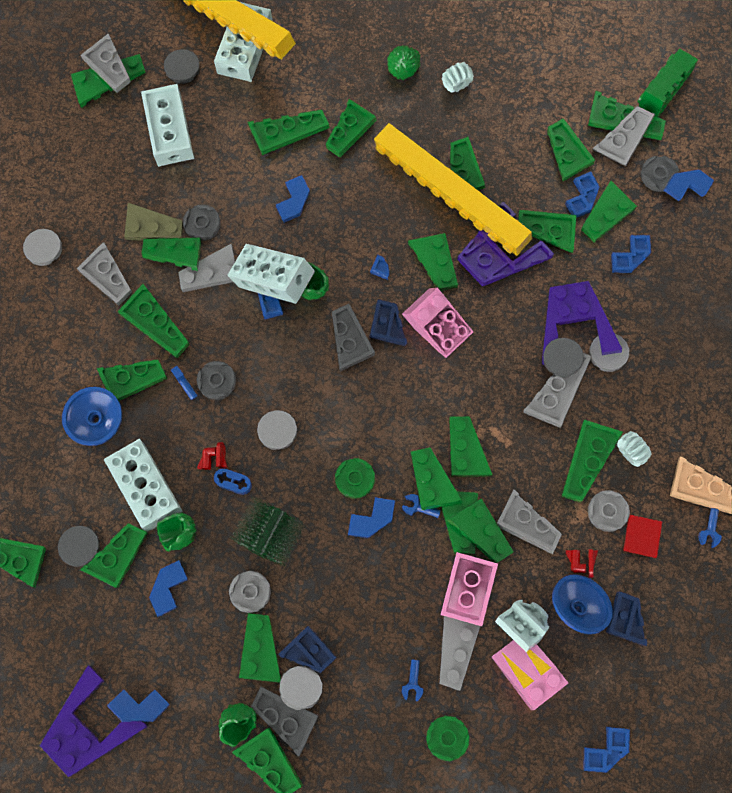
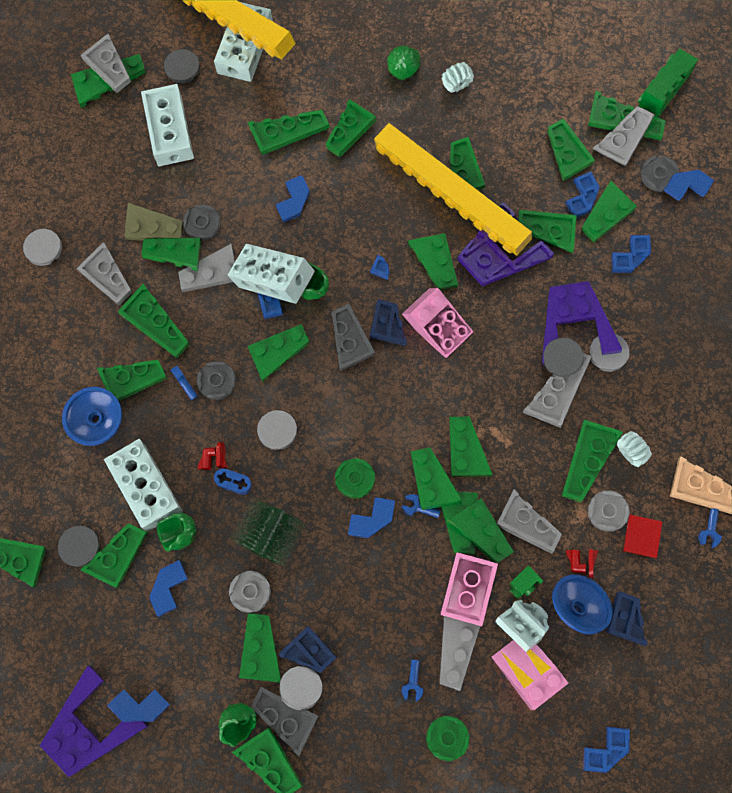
none -> green wing [248,324,310,382]
none -> green brick [509,565,543,599]

